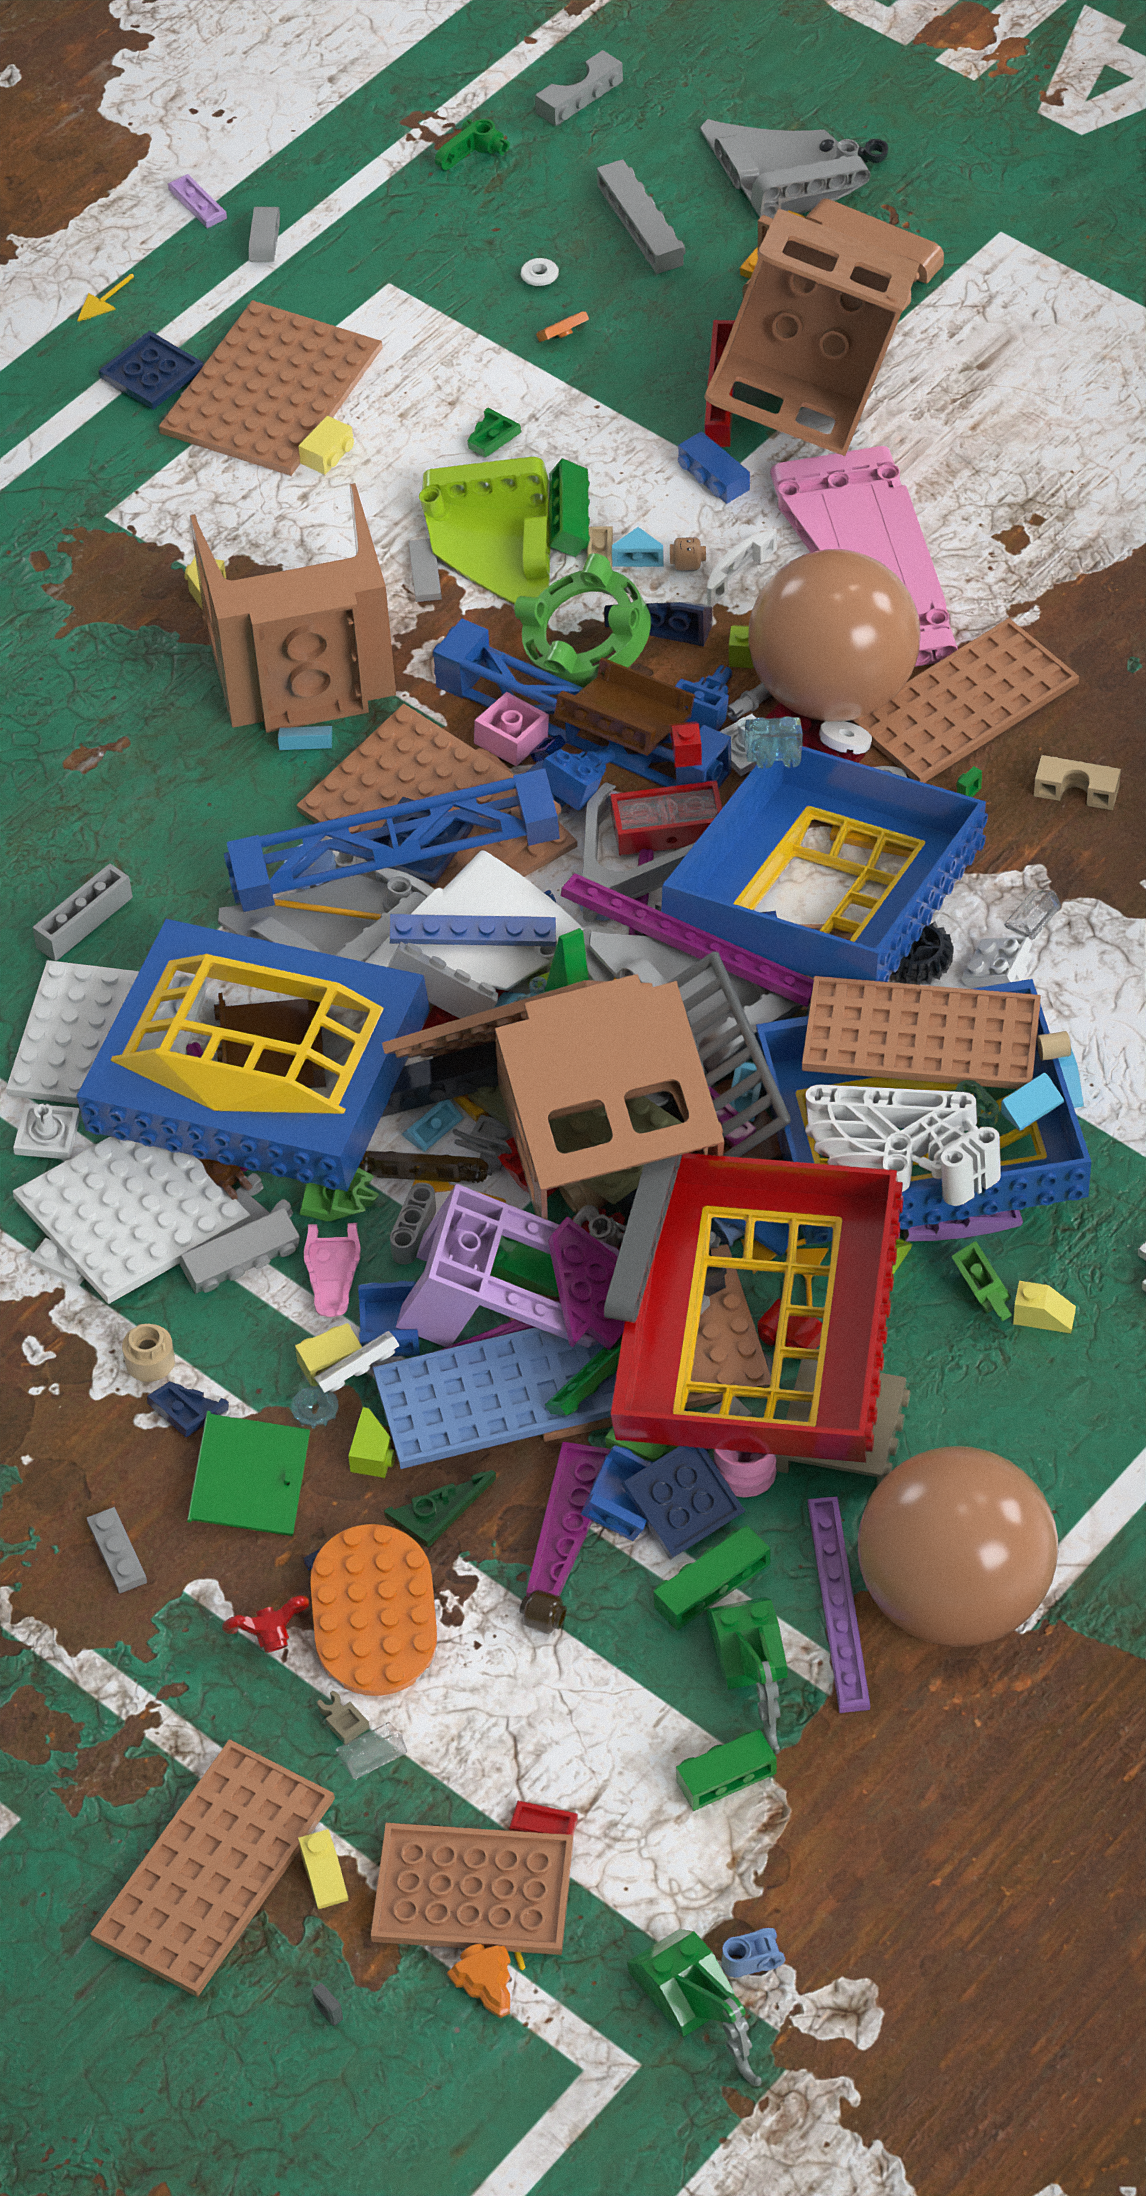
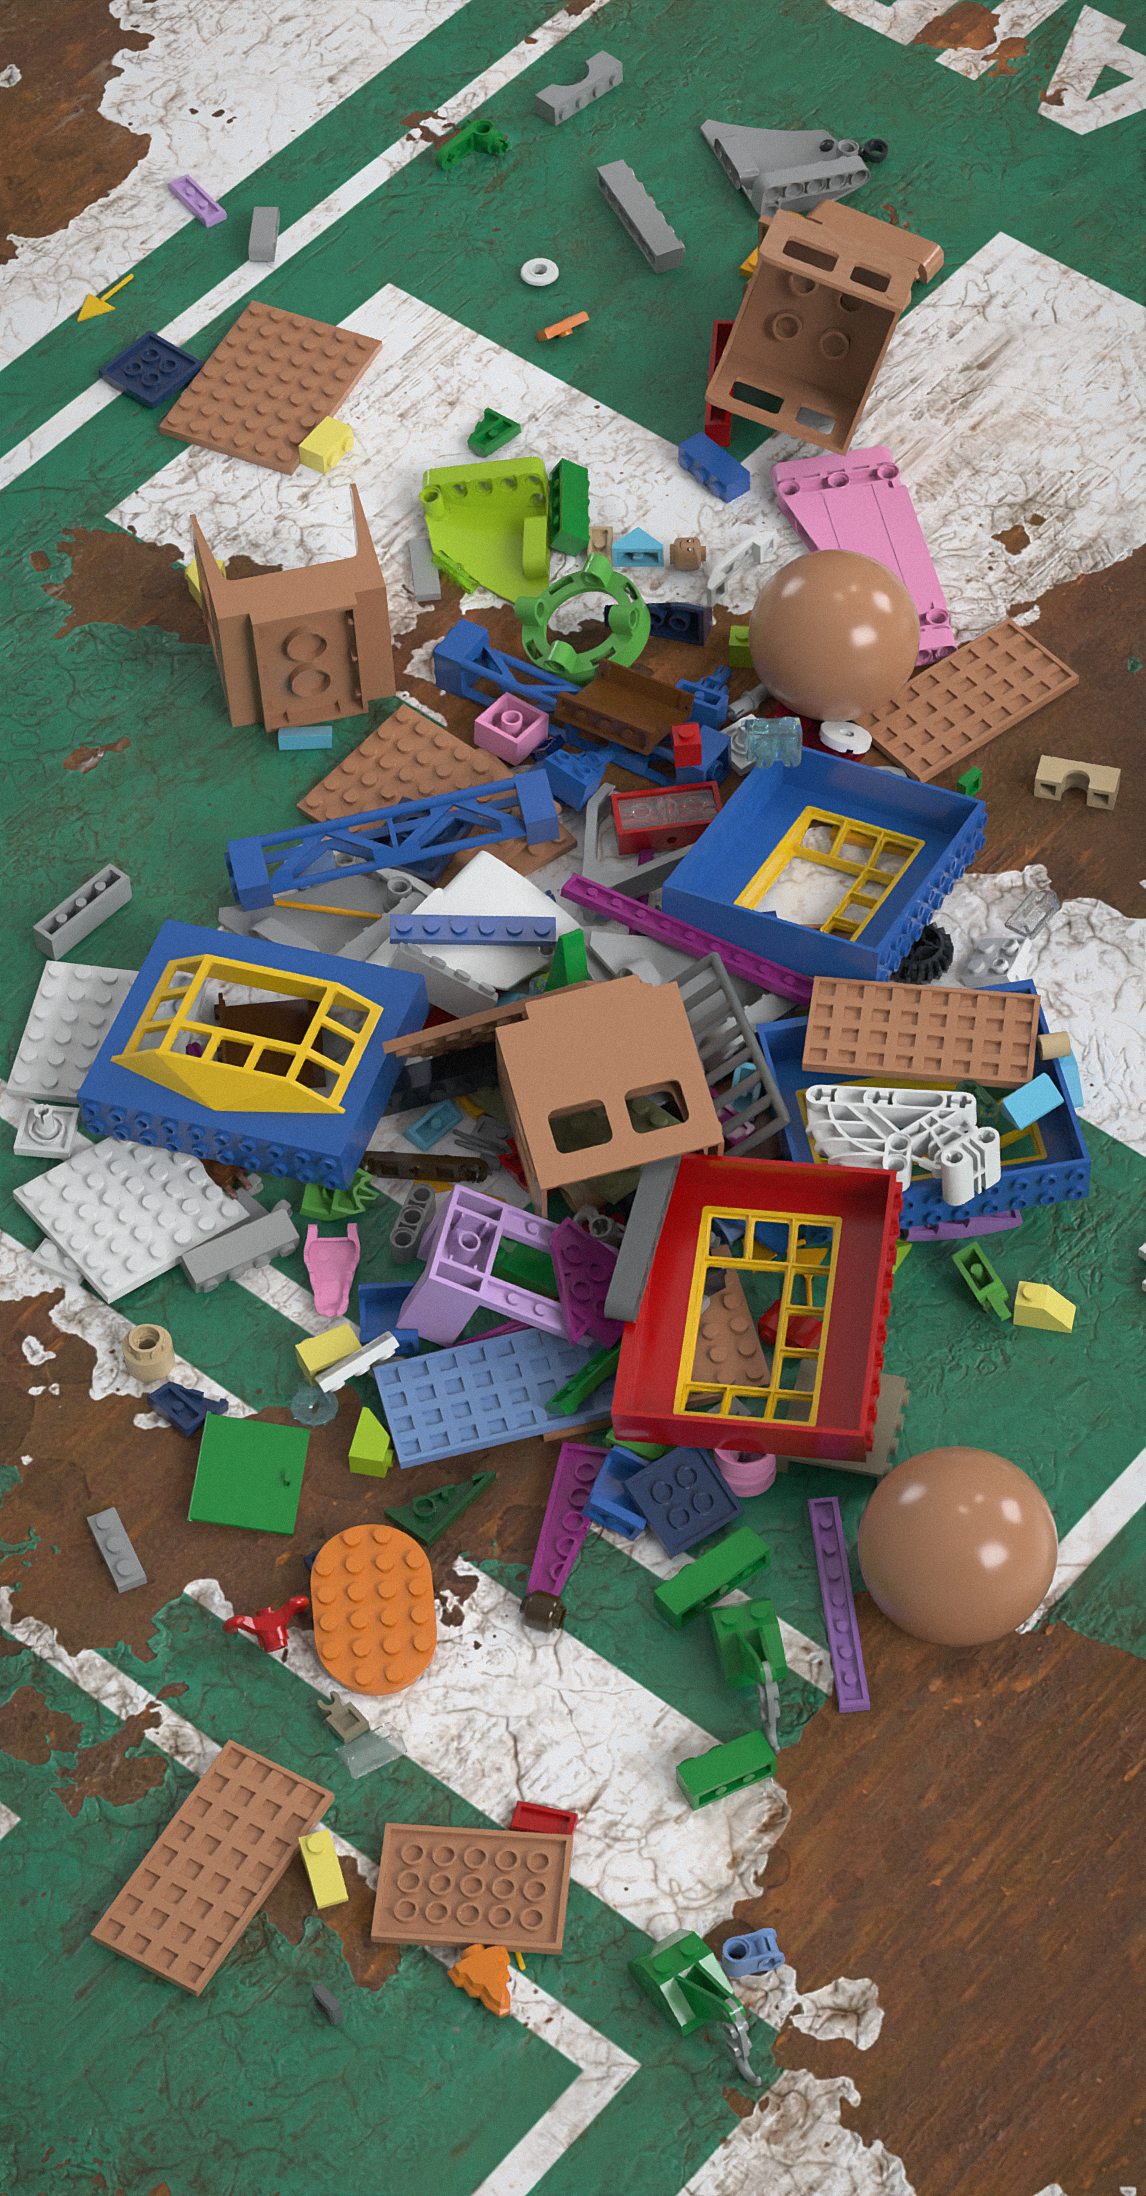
none -> clear neon green pin [431,550,479,595]

